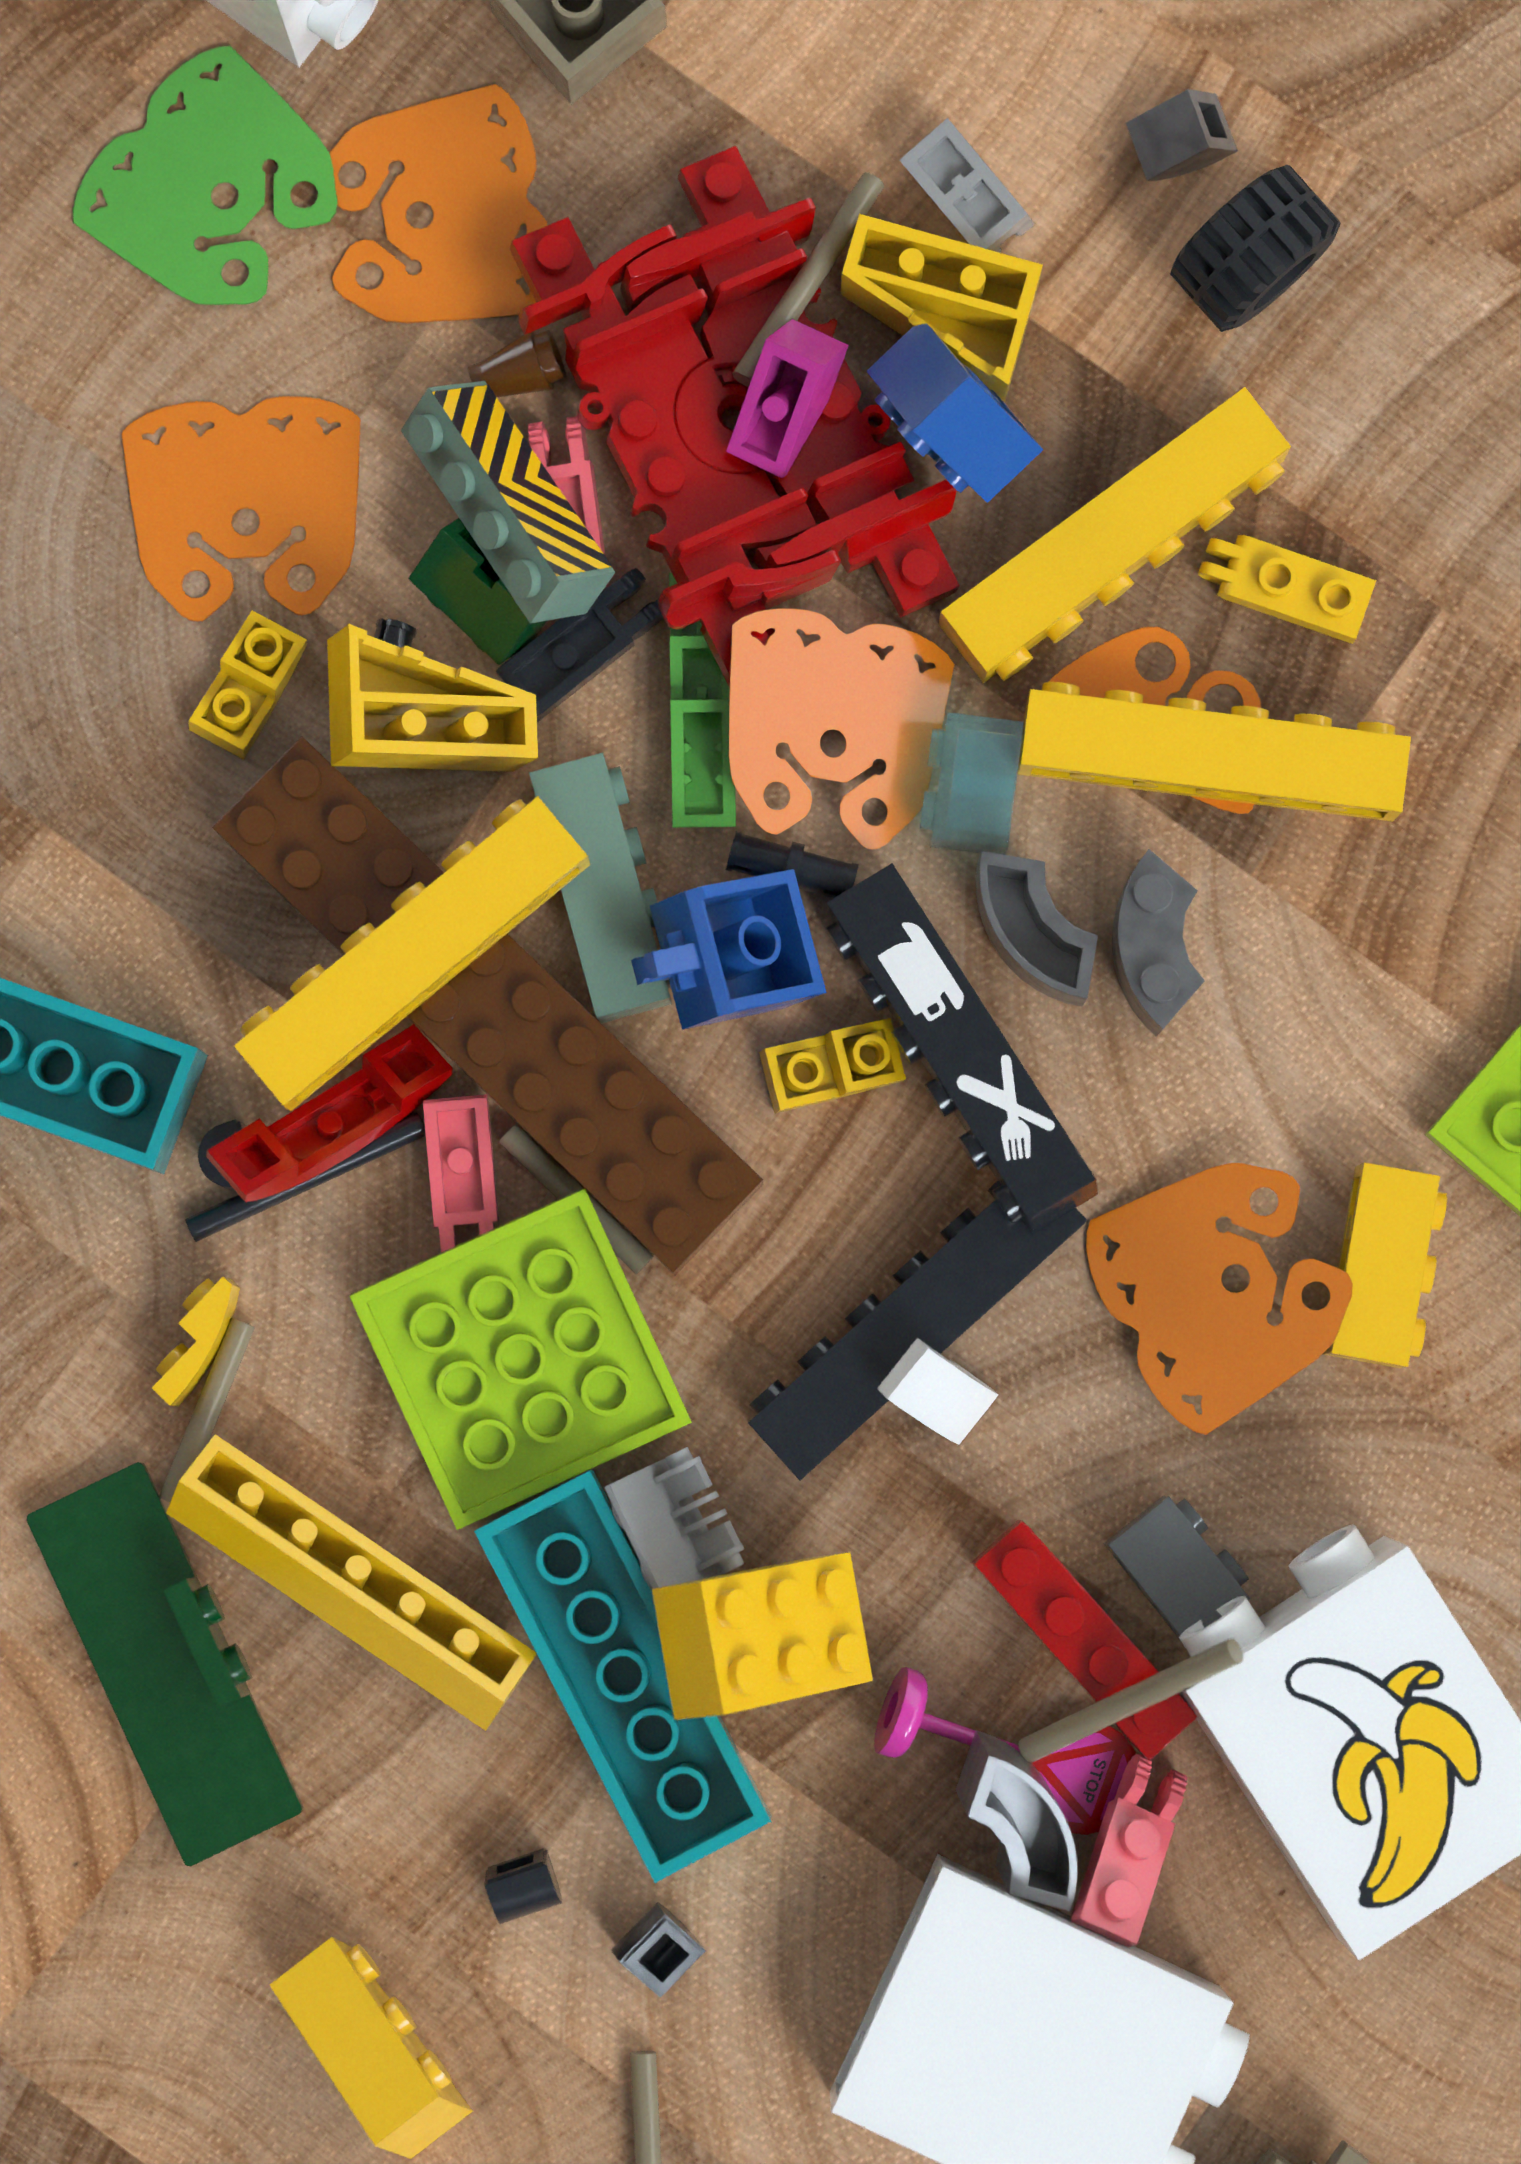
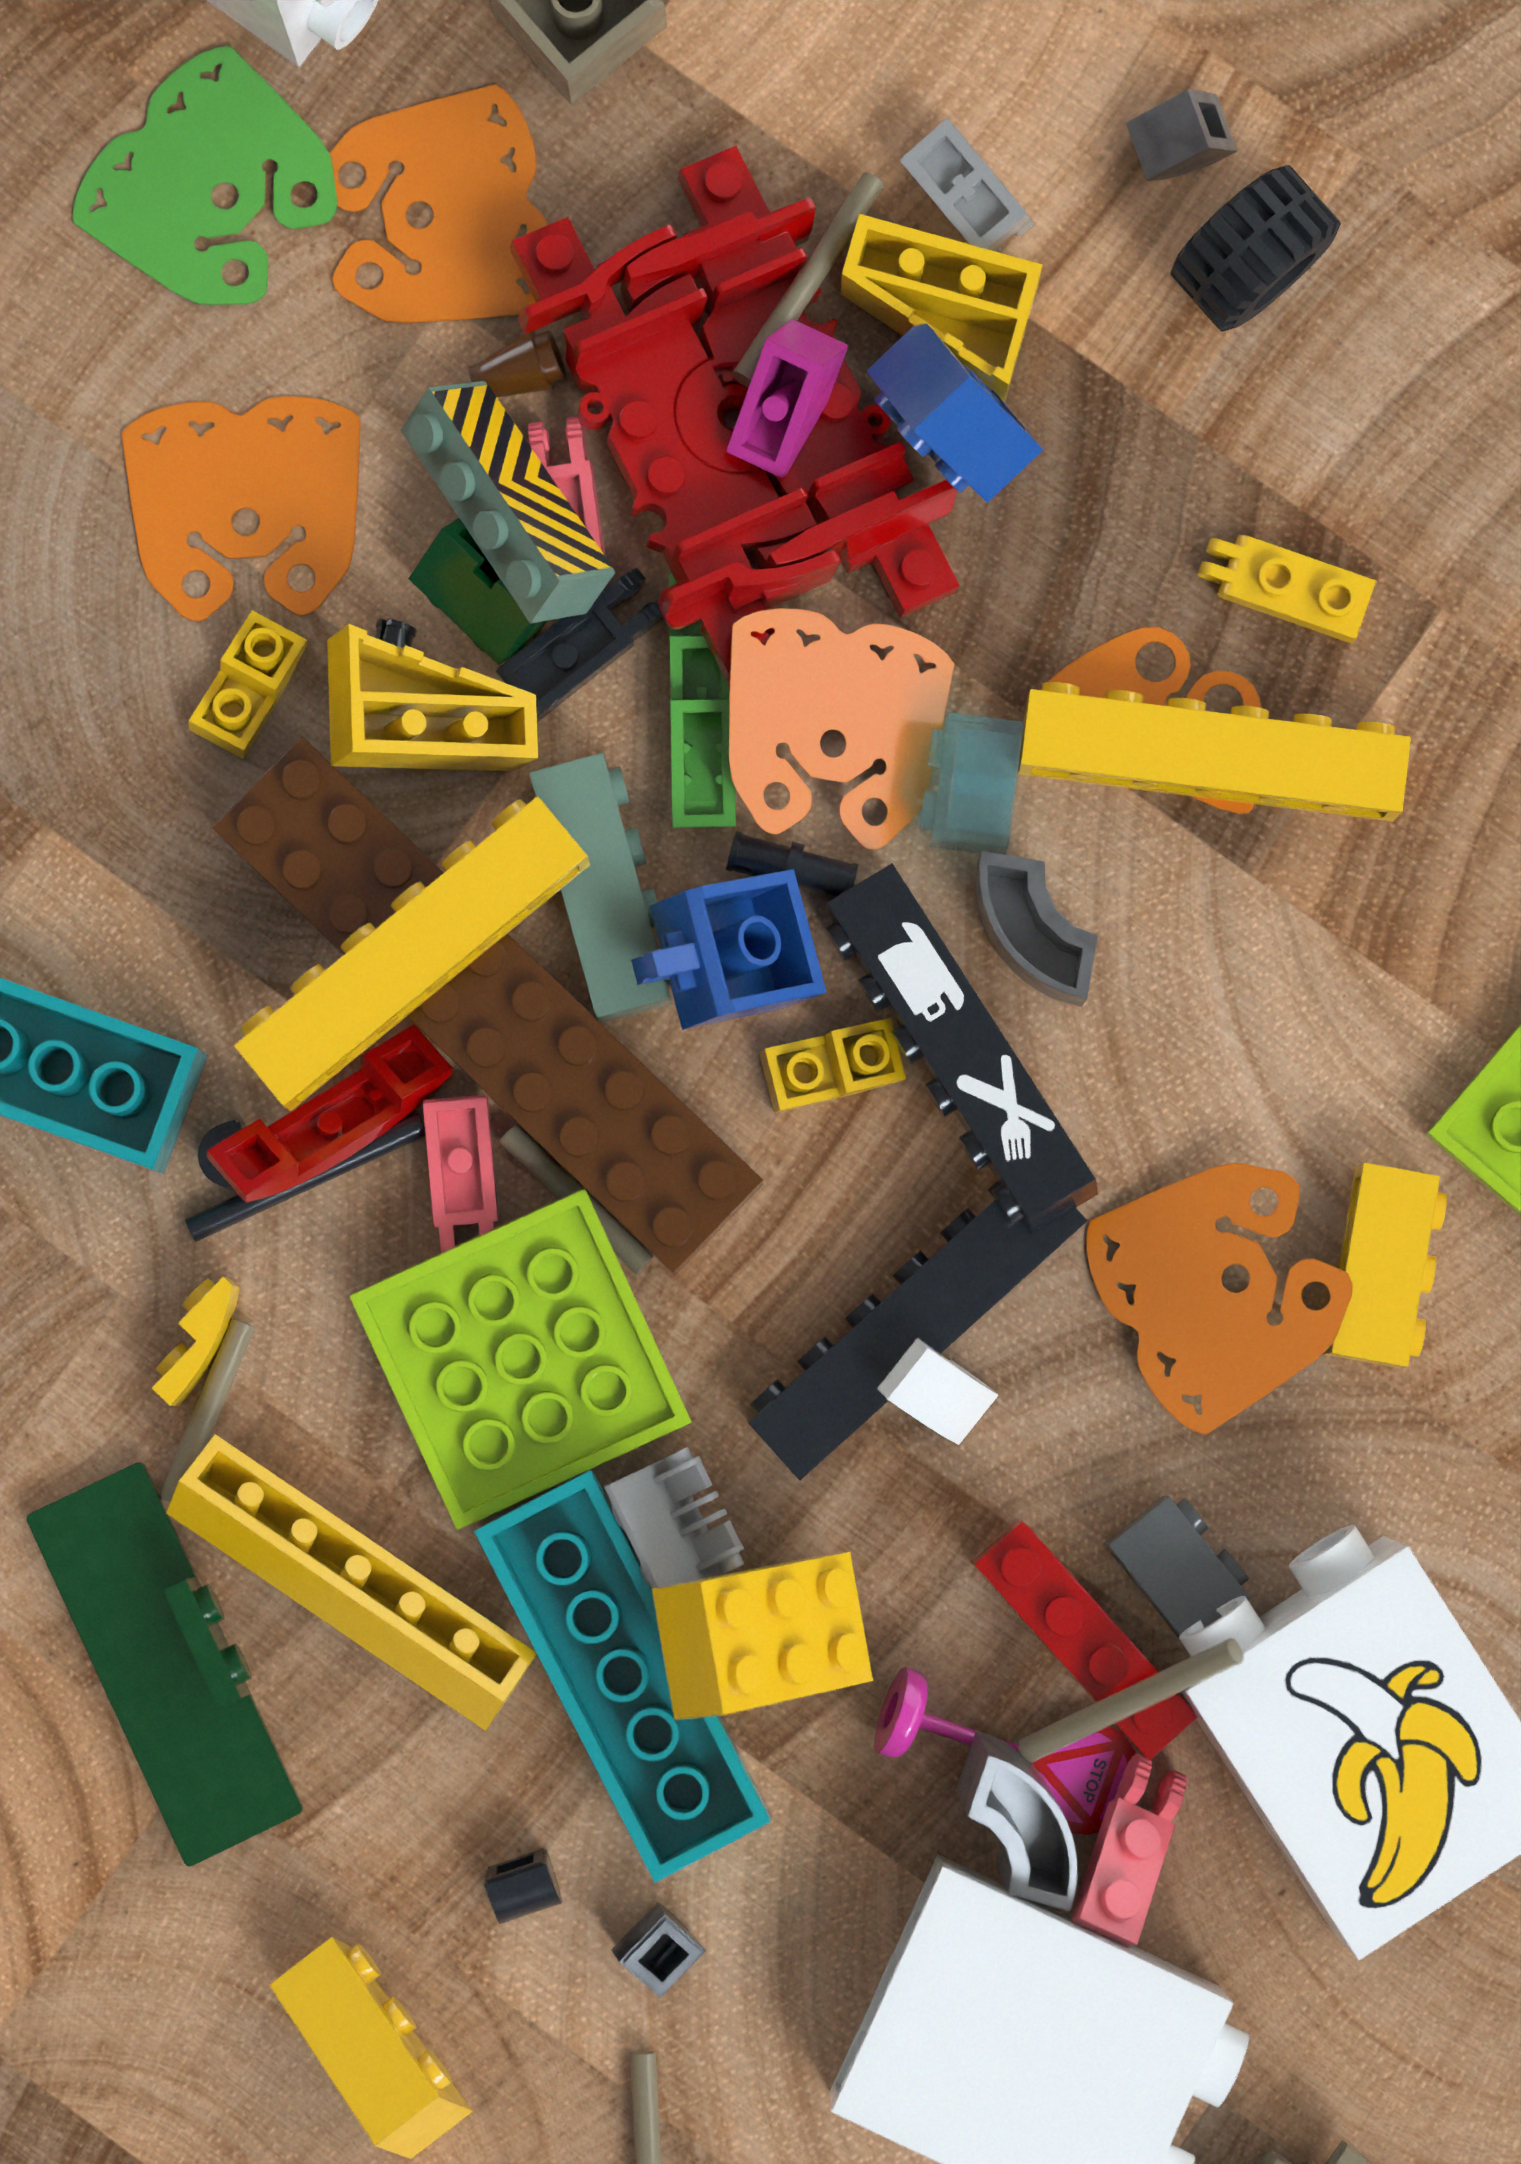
yellow brick [938,387,1291,683] -> none
flat silver brick [1112,849,1205,1036] -> none

